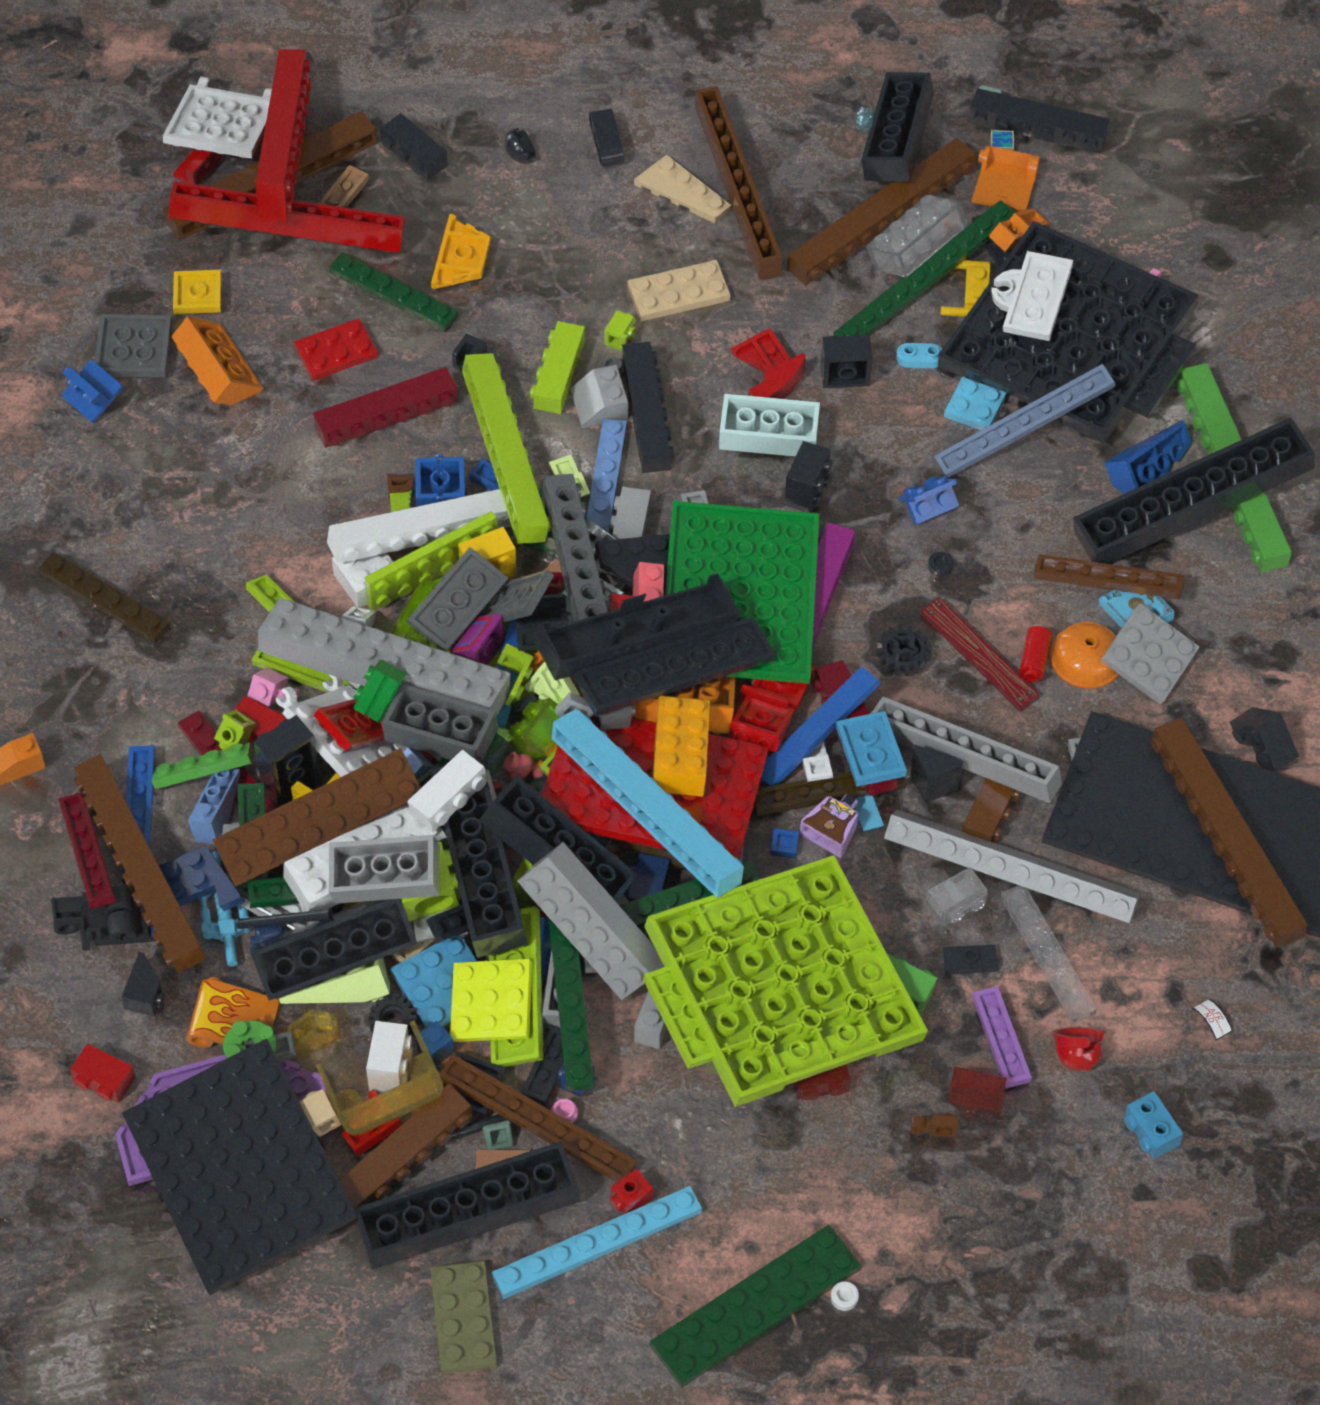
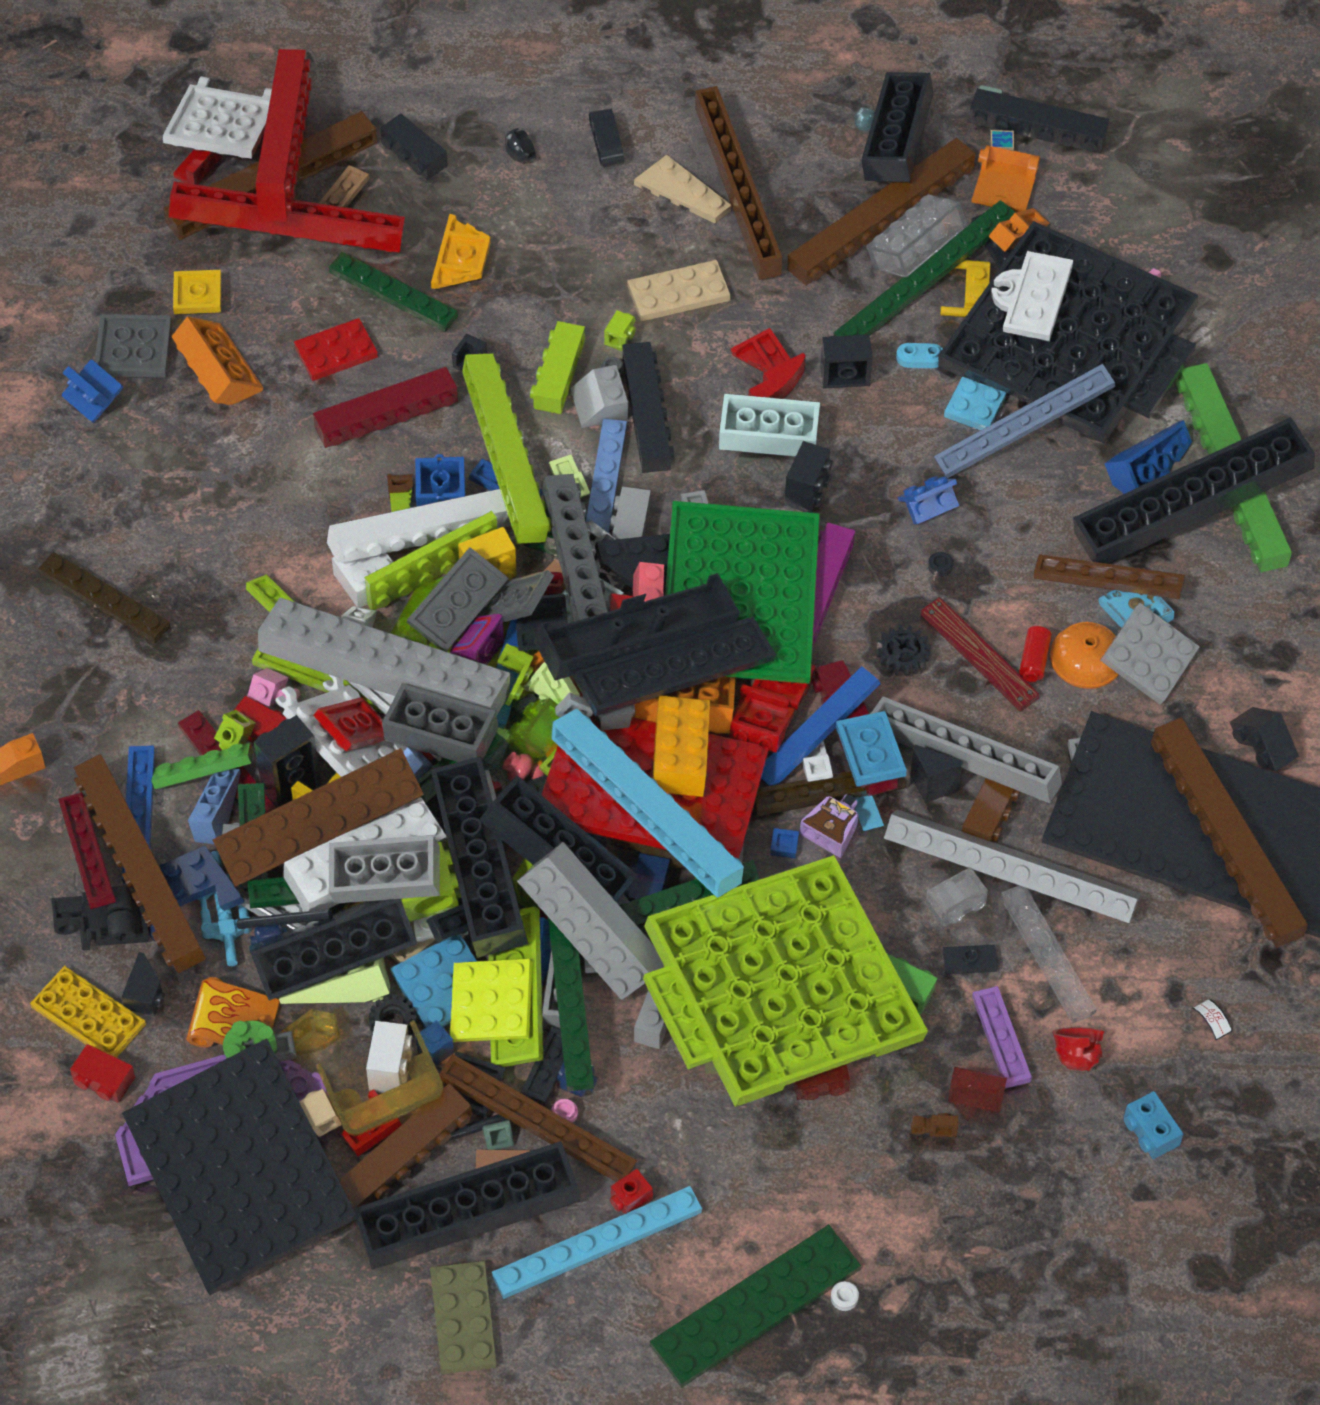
green brick [353,660,406,722] -> none
white brick [407,750,488,832] -> none
none -> yellow tile [30,965,146,1058]

